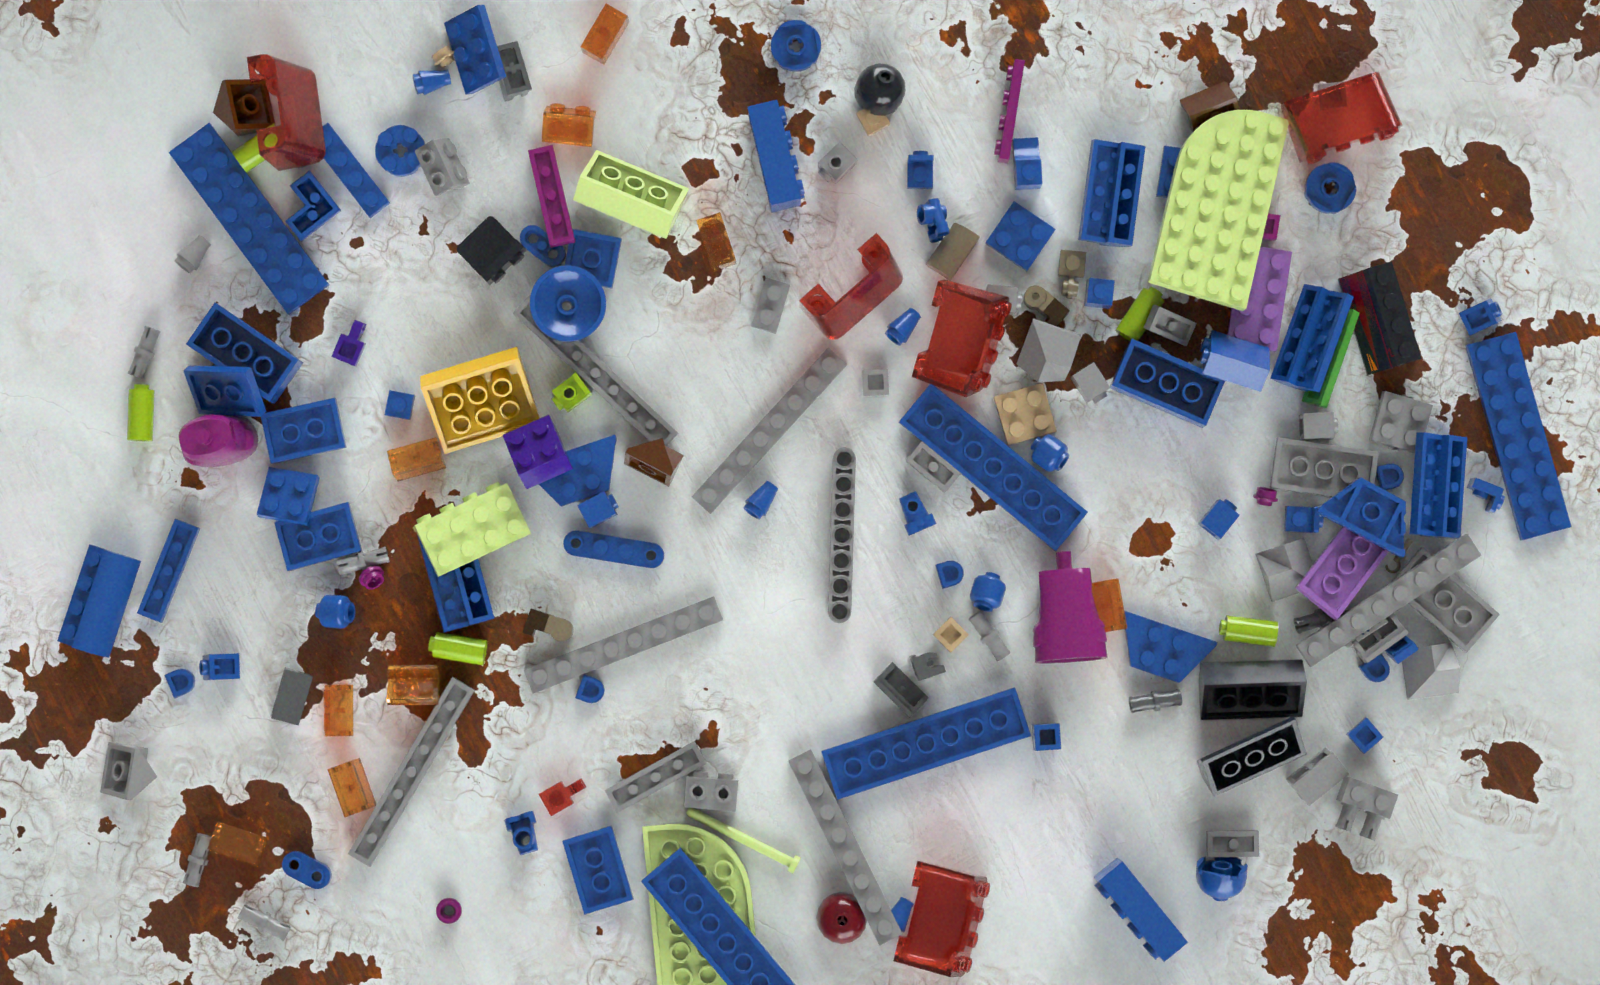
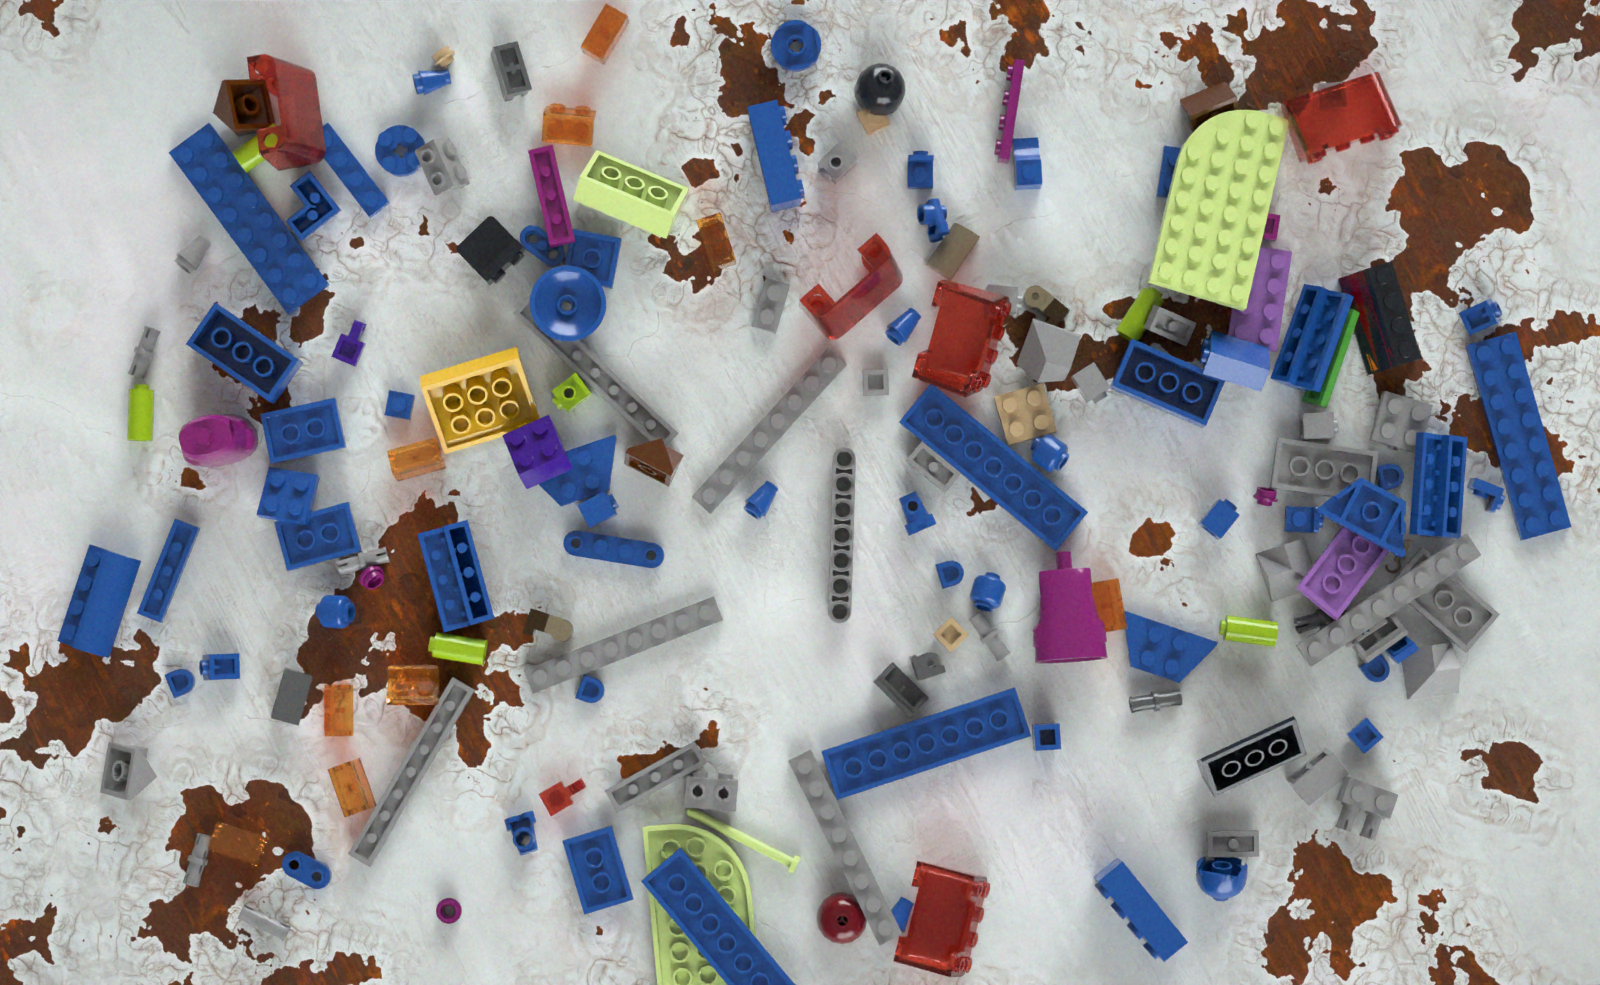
blue plate [183,365,266,417] -> none
yellowish green bracket [413,482,531,577] -> none
blue plate [444,5,506,95] -> none
blue plate [985,201,1056,272] -> none
dark tan plate [1058,250,1086,299] -> none
blue brick [1078,139,1146,247] -> none
blue brick [1084,278,1115,309] -> none
black slope [1199,659,1307,720] -> none
blue plate [1304,162,1357,214] -> none

